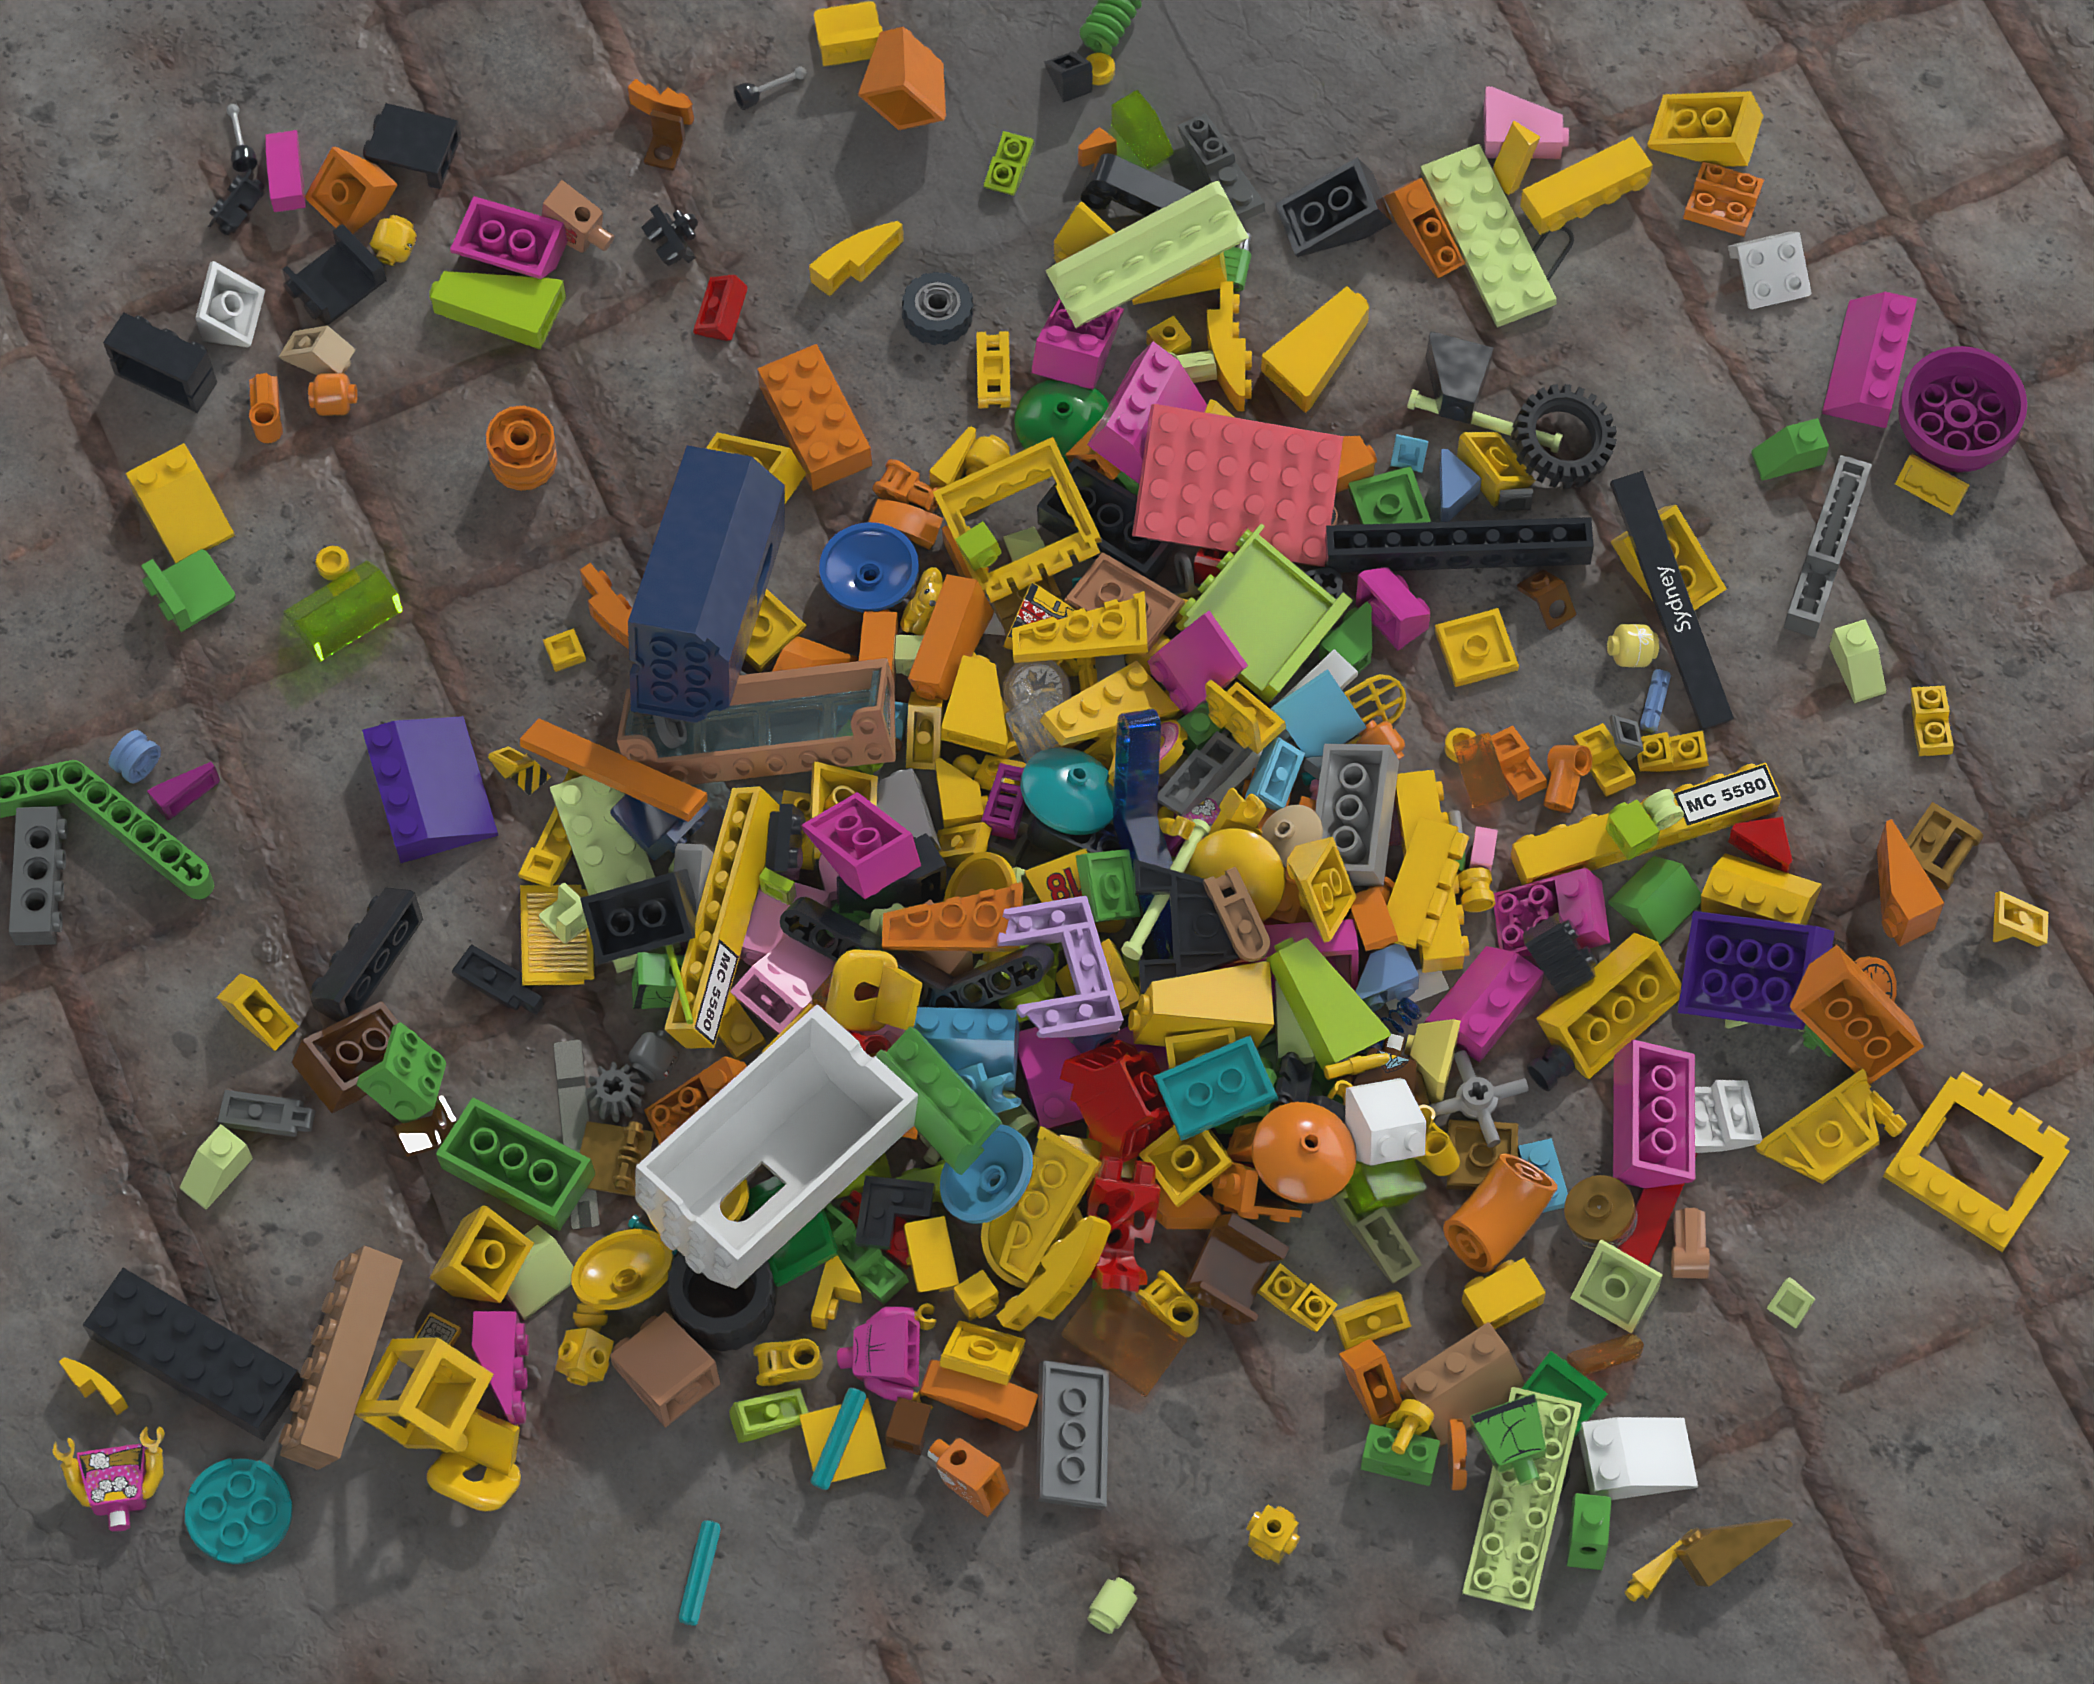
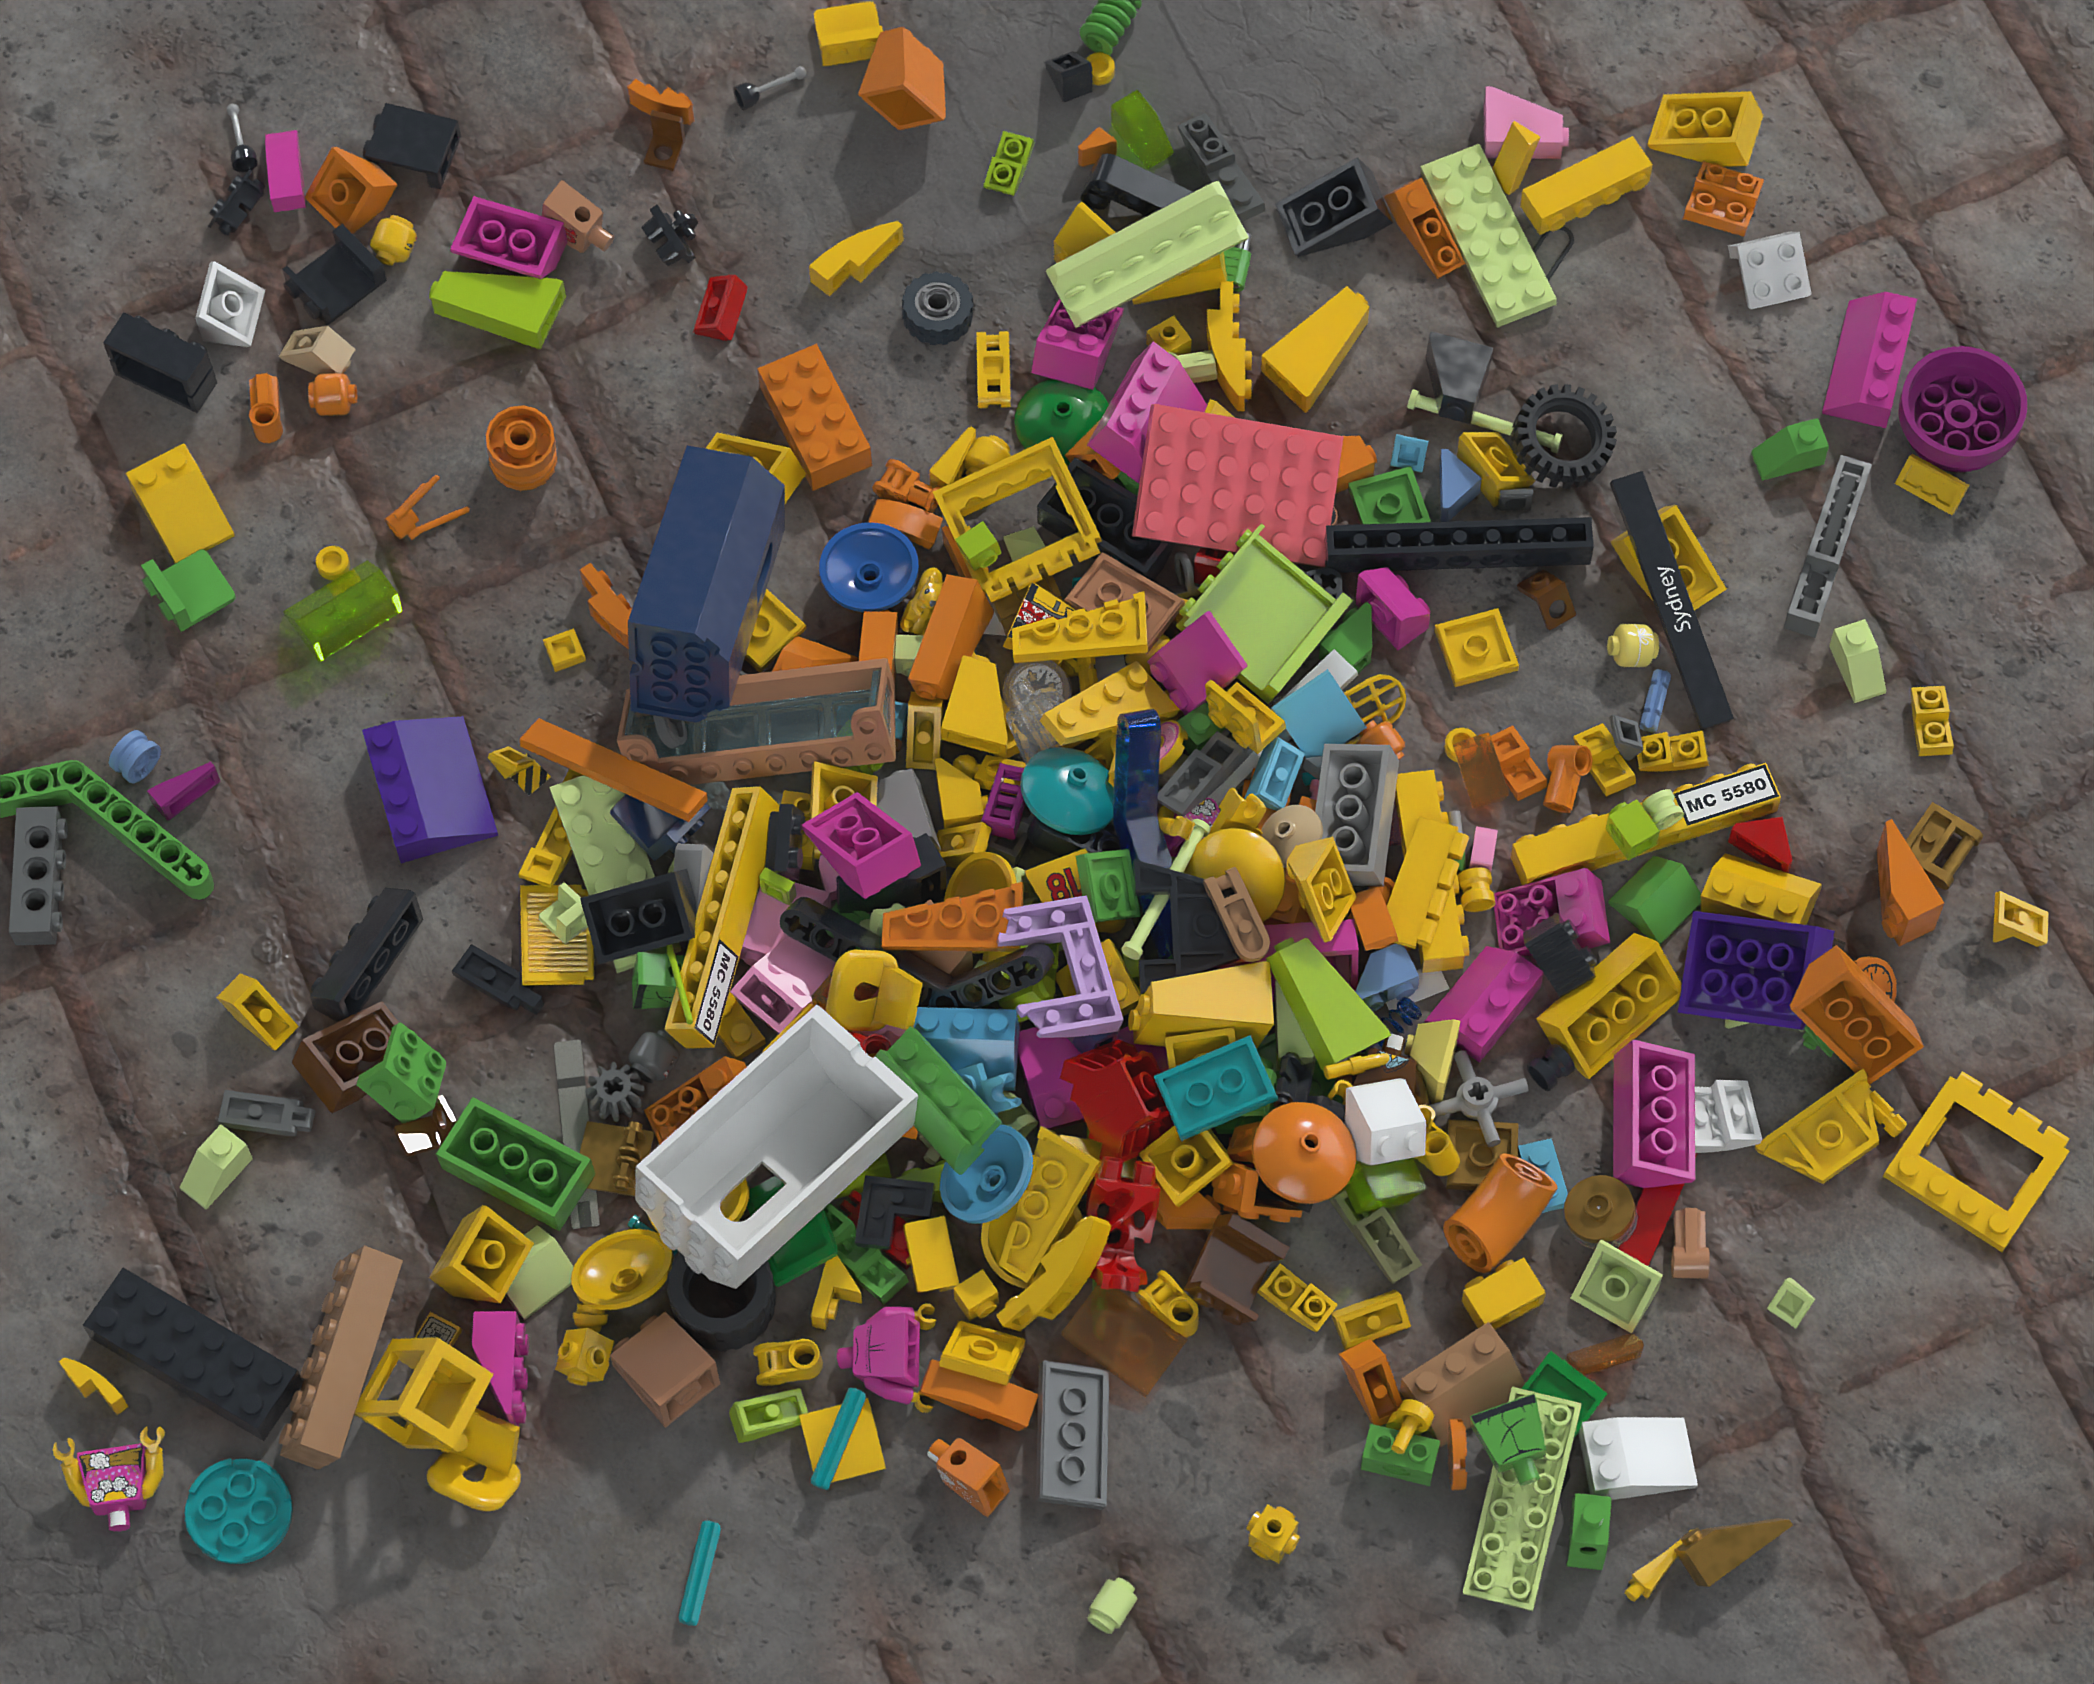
reddish brown panel [885,1397,931,1456] -> none
none -> orange plant [384,475,470,540]

